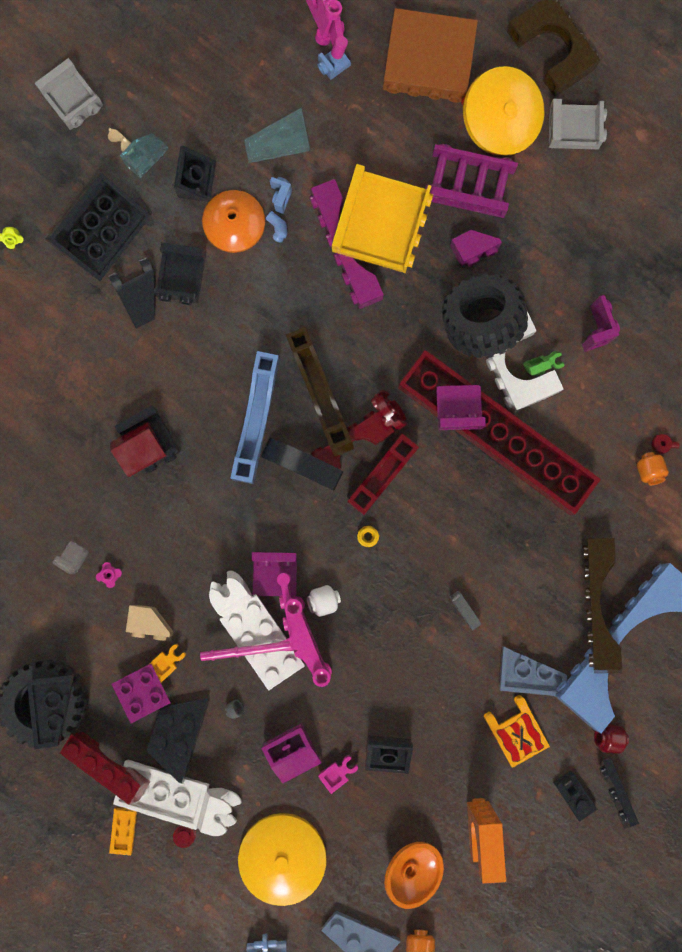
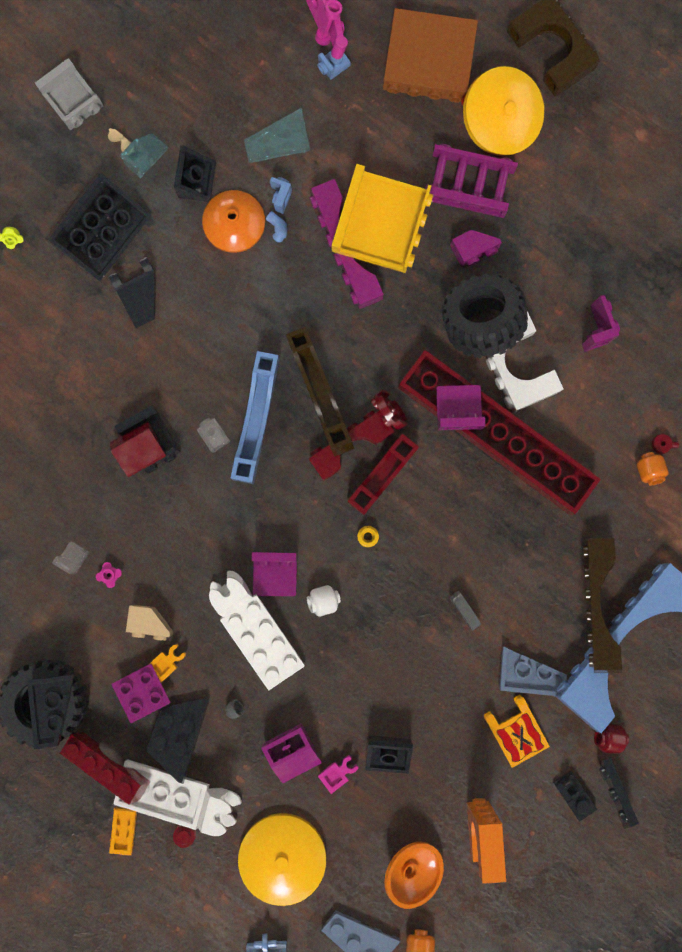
black panel [153,242,206,305] -> none
dark pink piece [200,572,332,687] -> none
black slope [261,438,343,491] -> none
bright green plate [523,351,565,376] -> none
light grey panel [549,99,607,149] -> none
none -> clear brick [197,418,231,453]

